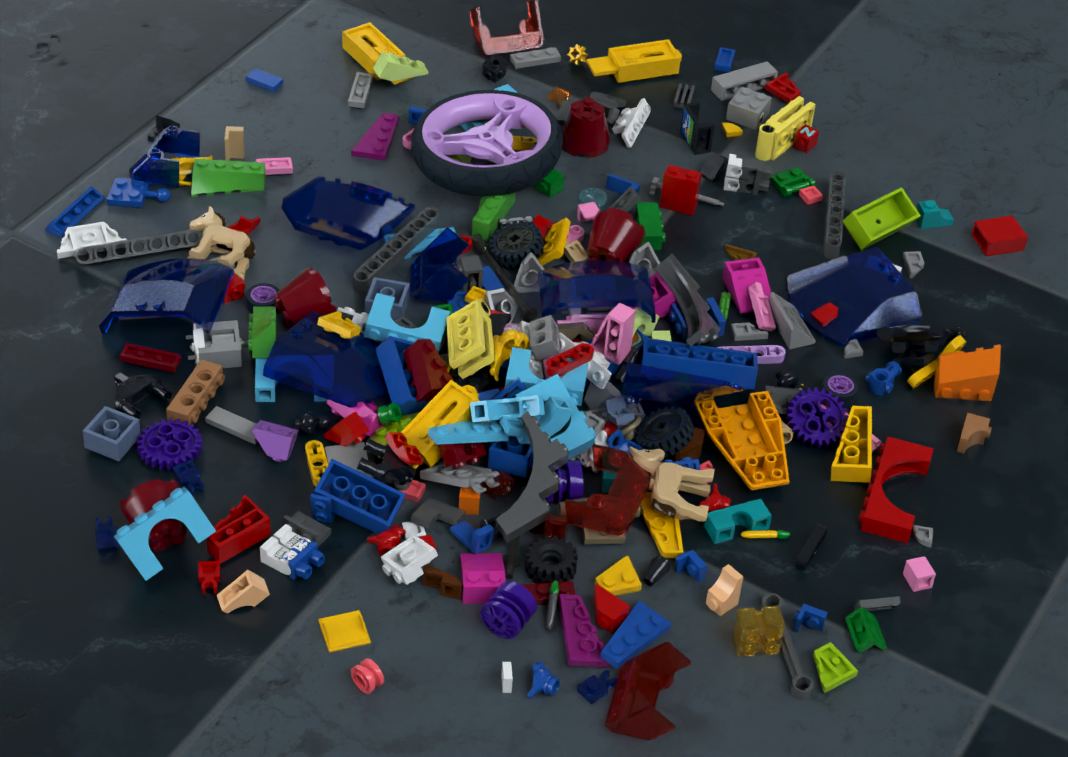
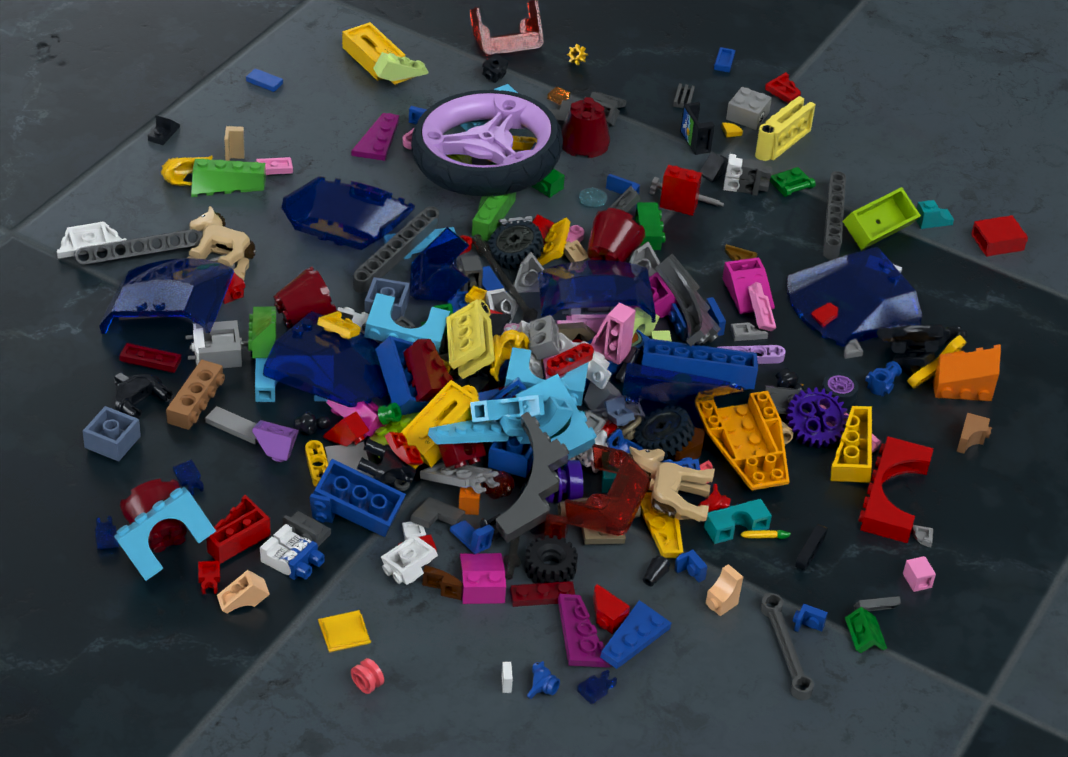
blue slope [45,186,105,238] -> none
blue plate [106,178,171,208] -> none
clear blue windscreen [129,126,200,187] -> none
dark purple gear [137,418,203,471] -> none
red slope [226,216,261,235] -> none
wheel [246,283,280,314] -> none
light grey plate [348,72,373,108] -> none
red animal [367,525,406,556] -> none
coral tile [400,480,426,503] -> none
dark purple wheel [480,581,537,639] -> none
light grey plate [510,47,561,69] -> none
dark grey piece [545,580,559,631] -> none
bright pink panel [577,202,600,223] -> none
yellow piece [586,39,682,83] -> none
yellow wing [595,556,642,596] -> none
clear red windscreen [605,641,691,741] -> none
white bracket [612,98,651,148] -> none
light grey brick [711,62,778,101] -> none
bright green axle [719,292,731,320] -> none
clear yellow brick [732,606,785,656] -> none
light grey slope [769,292,816,350] -> none
red brick [793,124,819,153] -> none
coral tile [799,186,823,205] -> none
lime wing [813,642,858,693] -> none
light grey tile [902,251,924,278] -> none

